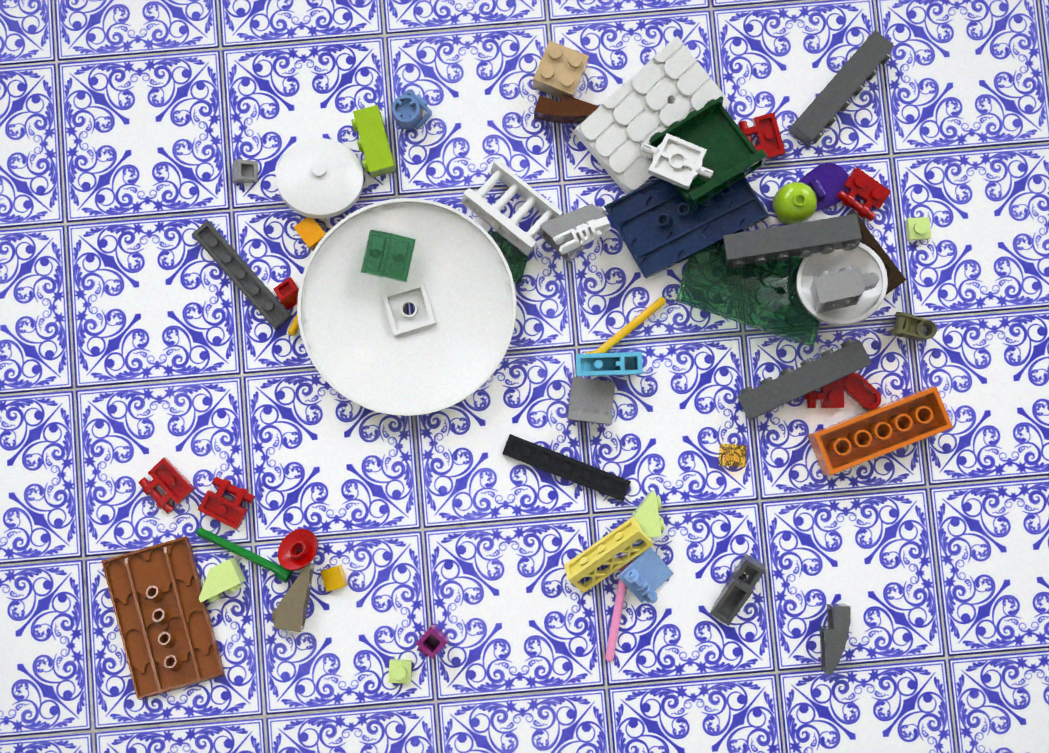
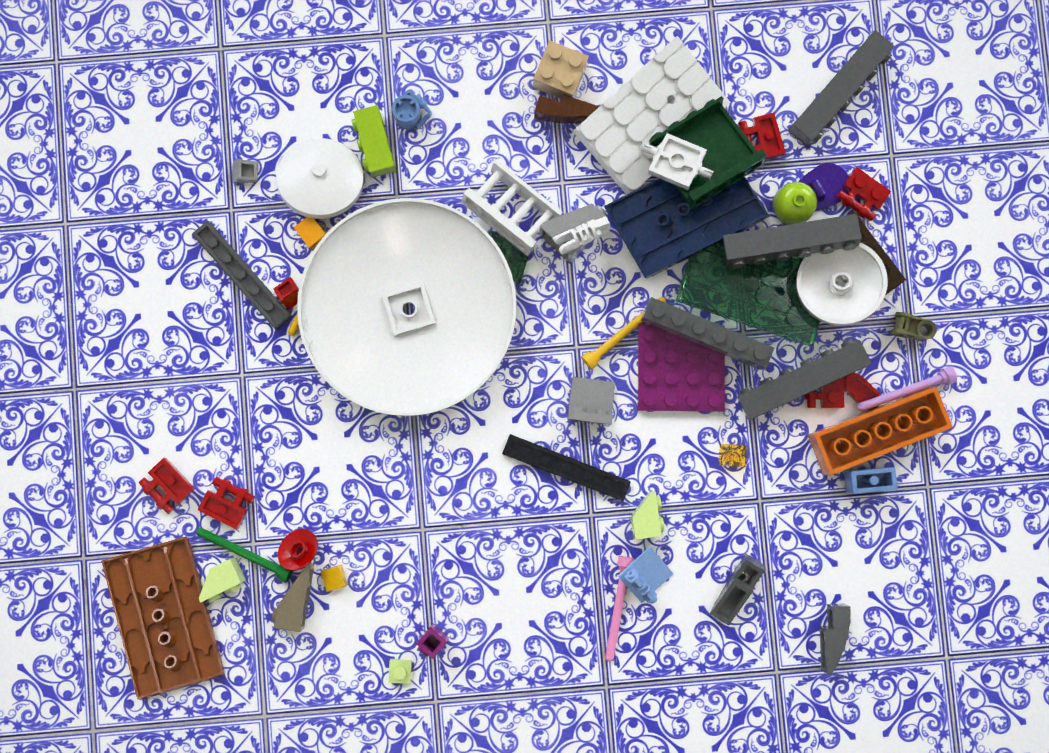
clear green slope [361,230,416,282] -> none
light yellow fence [564,516,654,593] -> none
medium azure slope [576,352,643,376] -> none
light grey hinge [810,266,879,314] -> none
yellowish green plate [905,217,931,241] -> none
none -> magenta plate [637,324,725,412]
none -> dark grey brick [640,297,774,370]
none -> medium blue brick [844,467,898,494]
none -> lavender piece [857,366,957,411]

